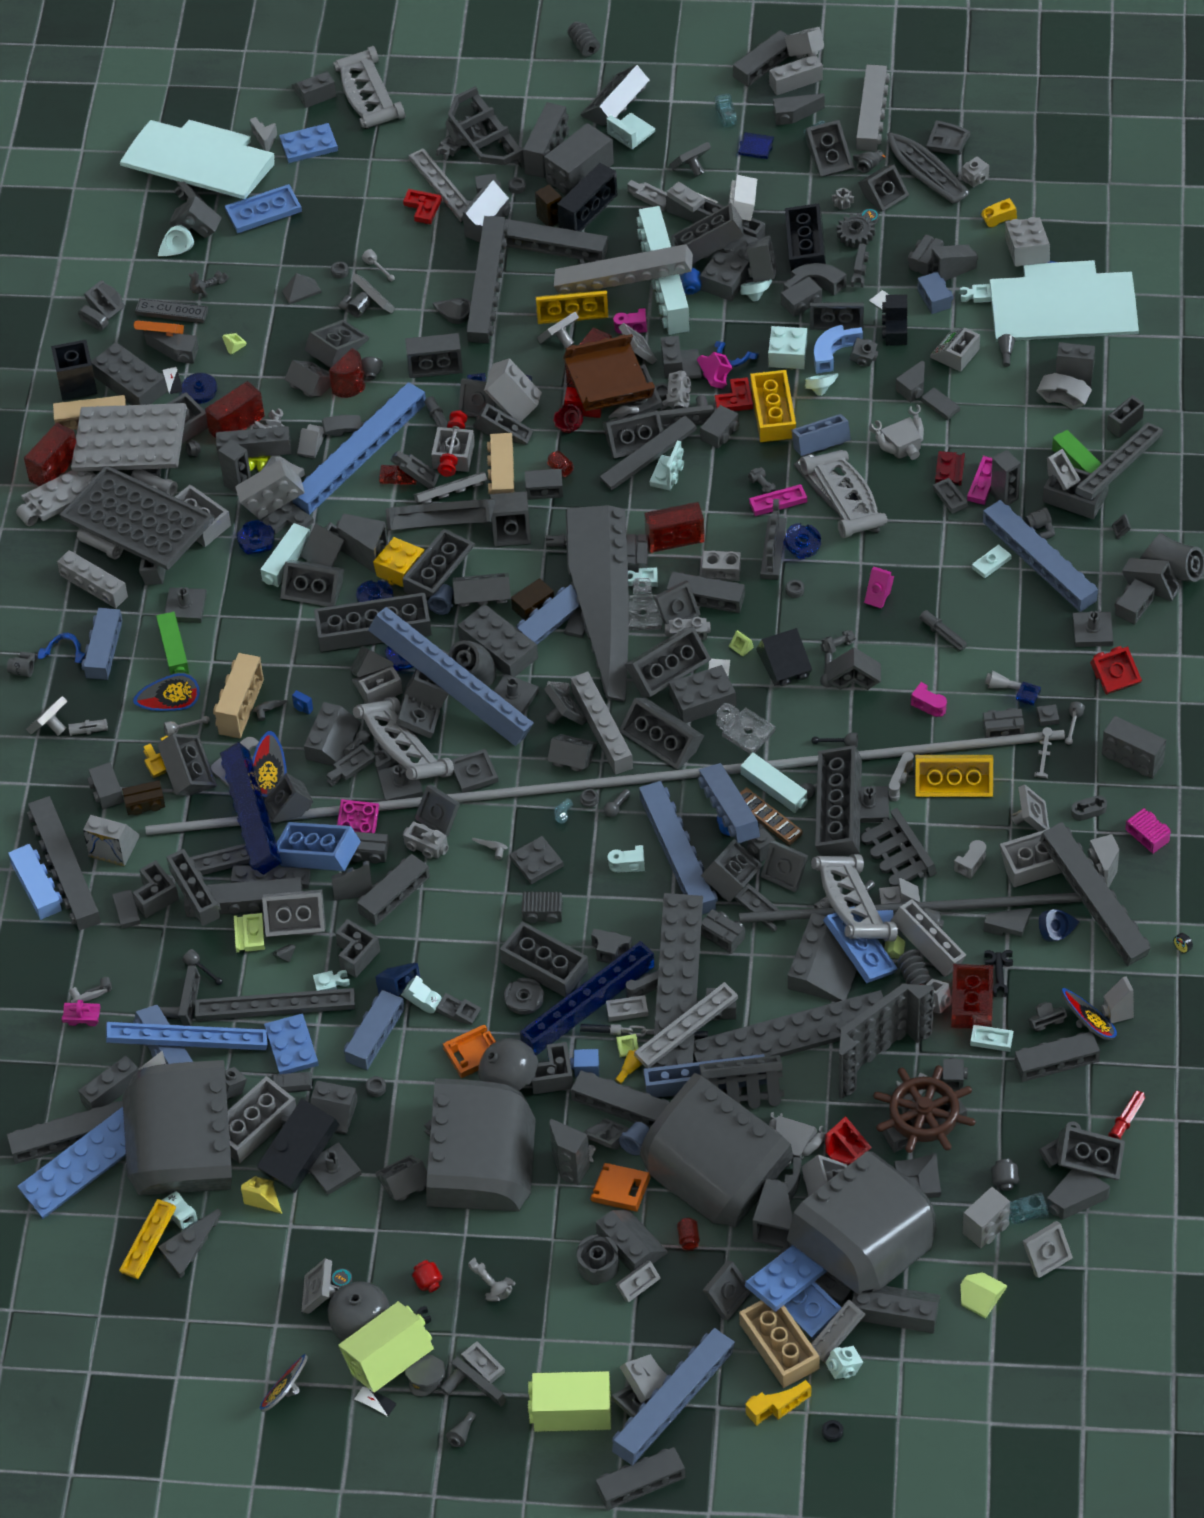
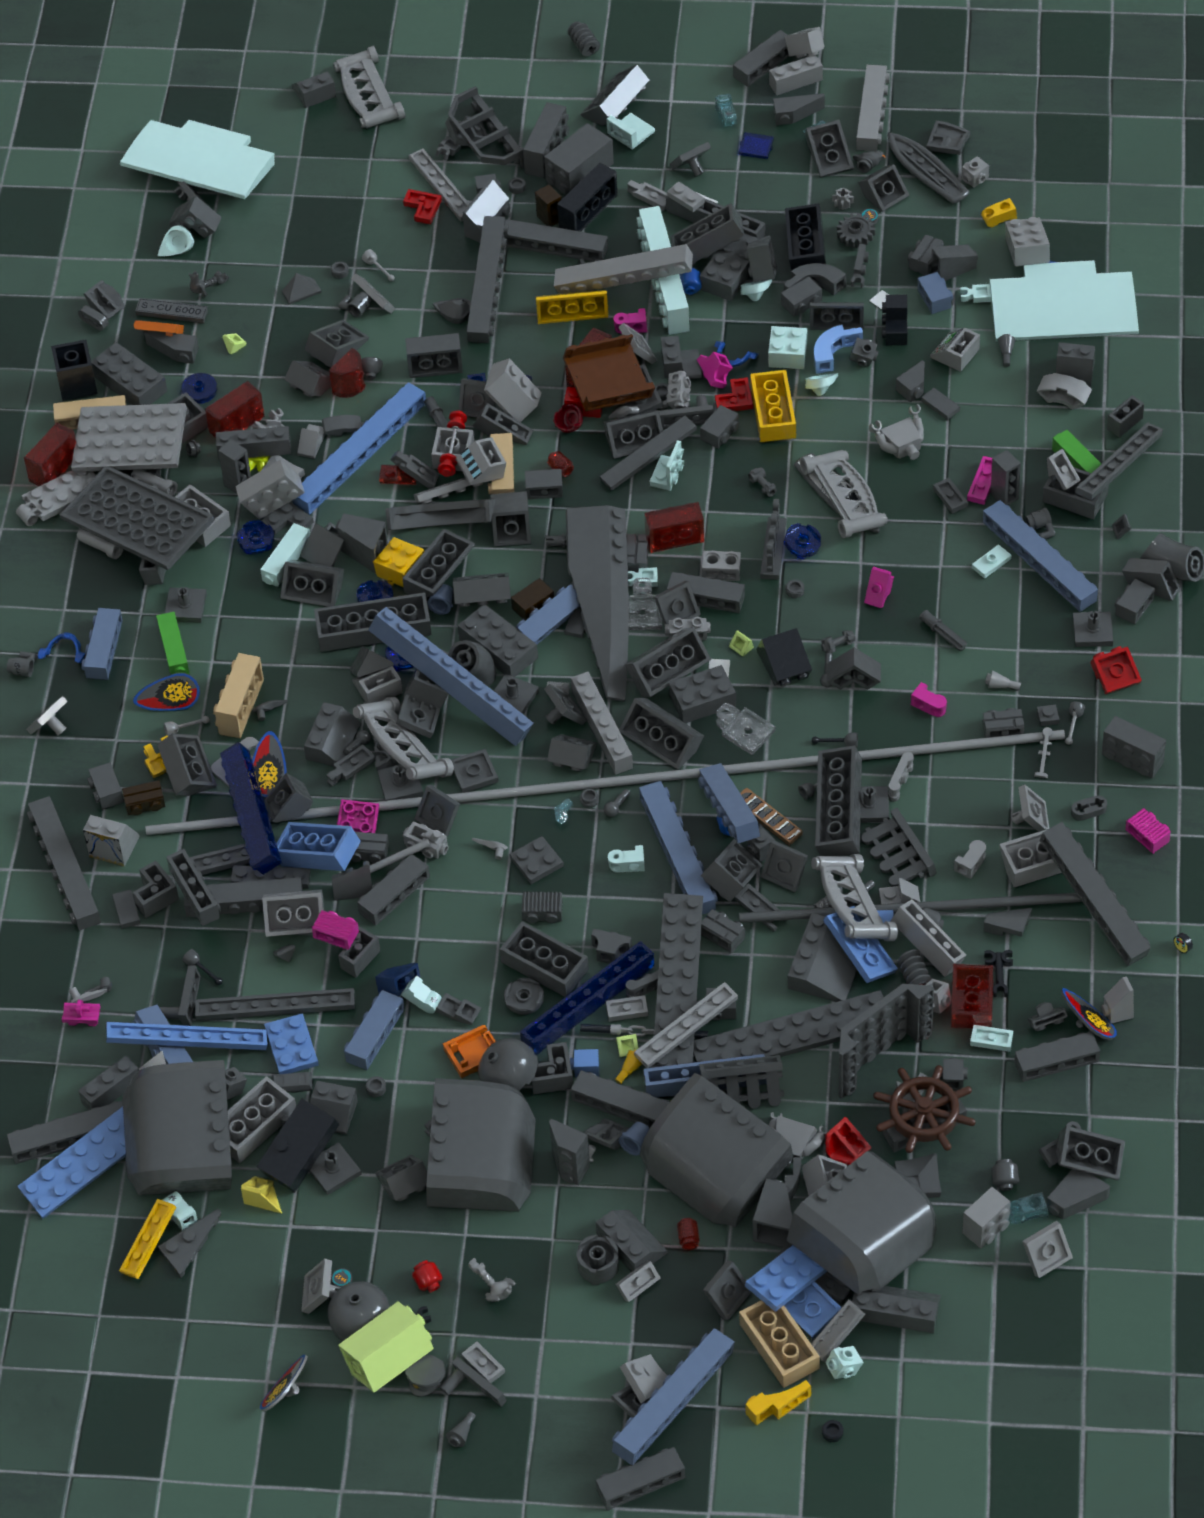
light blue brick [8,844,63,920] -> none
light grey brick [57,550,128,608] -> none
light grey pin [68,719,108,736] -> none
sticker [163,367,183,394] -> none
medium blue plate [225,184,302,234] -> none
yellowish green plate [234,913,265,952] -> none
light grey slope [250,117,277,152] -> none
medium blue plate [279,123,338,163] -> none
blue plate [292,690,313,715] -> none
light aqua plate [313,970,350,991] -> none
sticker [355,1387,396,1416] -> none
yellowish green brick [528,1371,611,1431] -> none
light grey tile [537,312,579,348] -> none
orange container [590,1163,650,1212] -> none
white brick [729,175,757,221] -> none
light aqua brick [741,753,808,813] -> none
dark pink plate [749,484,807,516] -> none
sand blue brick [791,414,851,456] -> none
yellowish green slope [884,935,905,959] -> none
yellow slope [915,755,993,797] -> none
dark red plate [935,451,965,486] -> none
yellowish green slope [960,1272,1007,1319] -> none
clear blue plate [1016,682,1041,706] -> none
dark blue piece [1039,909,1080,942] -> none
light grey slope [1087,834,1120,888] -> none
red axle [1108,1090,1145,1140] -> none
none -> dark pink brick [312,910,359,950]
none -> light grey bar [370,839,431,873]
none -> light grey slope [456,437,506,485]

